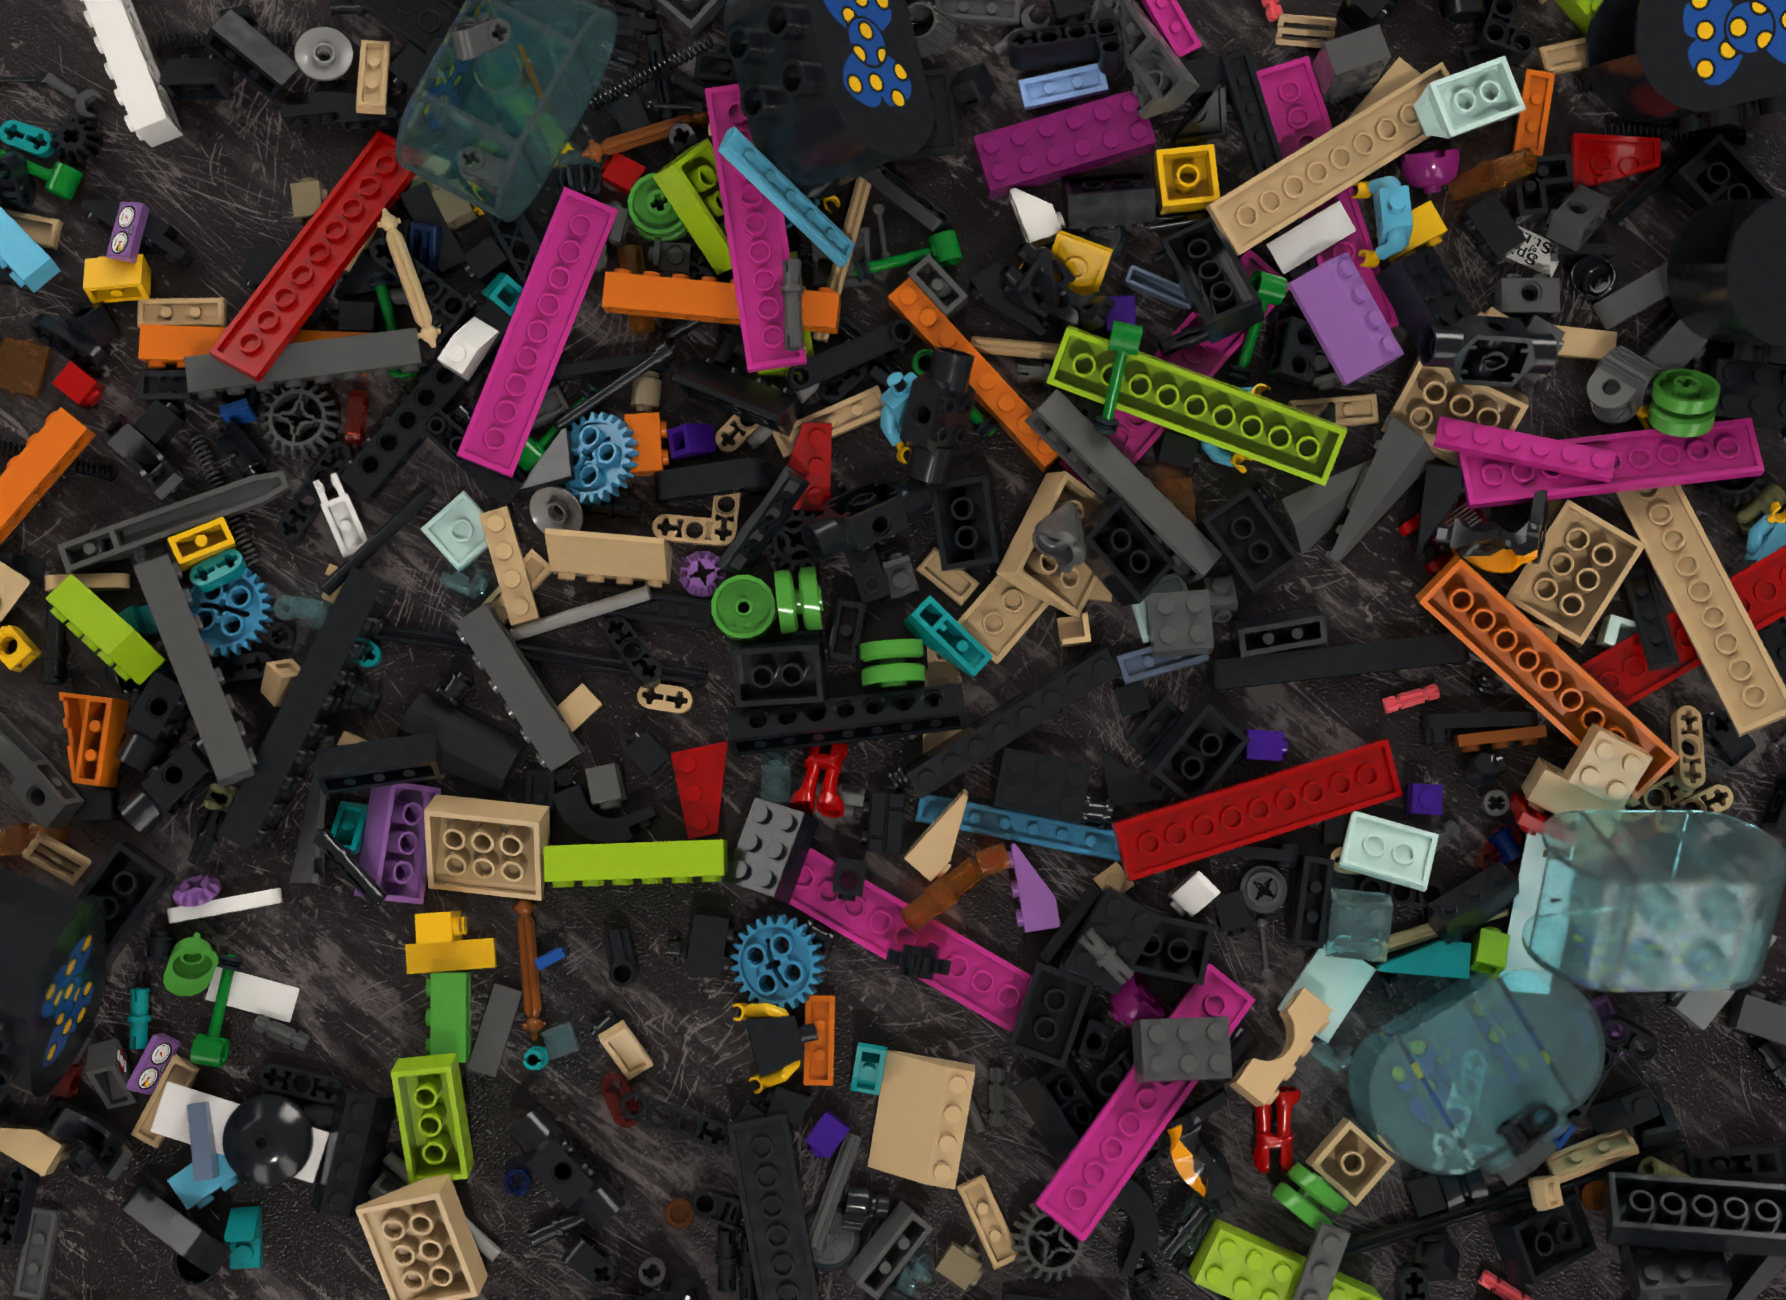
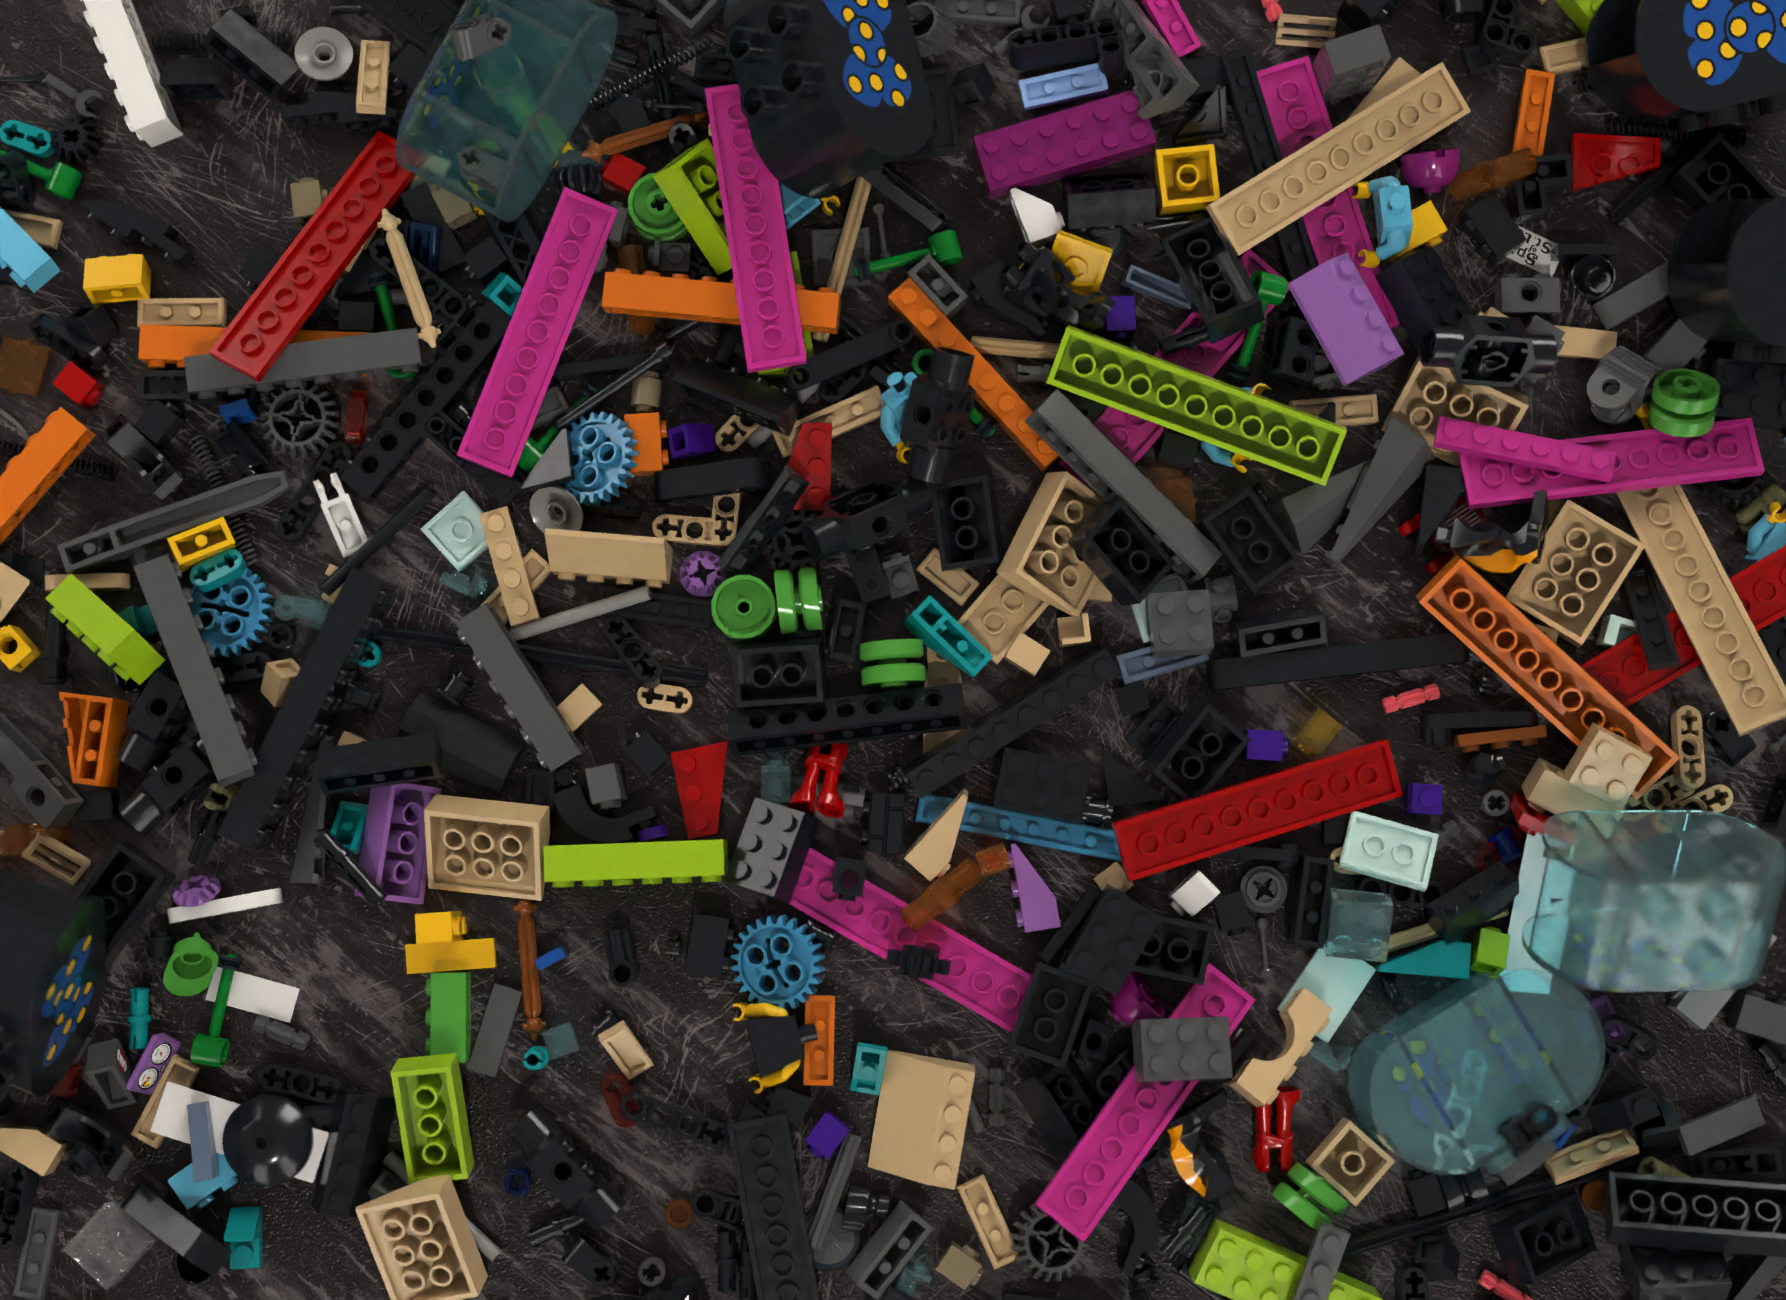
slope [106,202,150,264] -> none
white slope [438,316,500,381] -> none
clear orange piece [517,44,549,108] -> none
medium azure tile [718,127,855,268] -> none
dark grey pin [781,259,804,351] -> none
dark grey hat [1032,501,1086,573] -> none
dark grey pin [1078,928,1134,985] -> none
green piece [1093,320,1143,434] -> none
white sticker [1266,200,1357,275] -> none
light aqua slope [1413,55,1526,139] -> none
tan bracket [1528,1174,1564,1211] -> none
dark grey brick [1546,184,1611,252] -> none
none -> clear brick [63,1199,158,1290]
none -> dark purple tile [636,825,669,842]
none -> tan panel [1004,633,1050,678]
none -> clear yellow brick [1293,708,1343,755]
none -> dark grey tile [1678,1095,1766,1156]

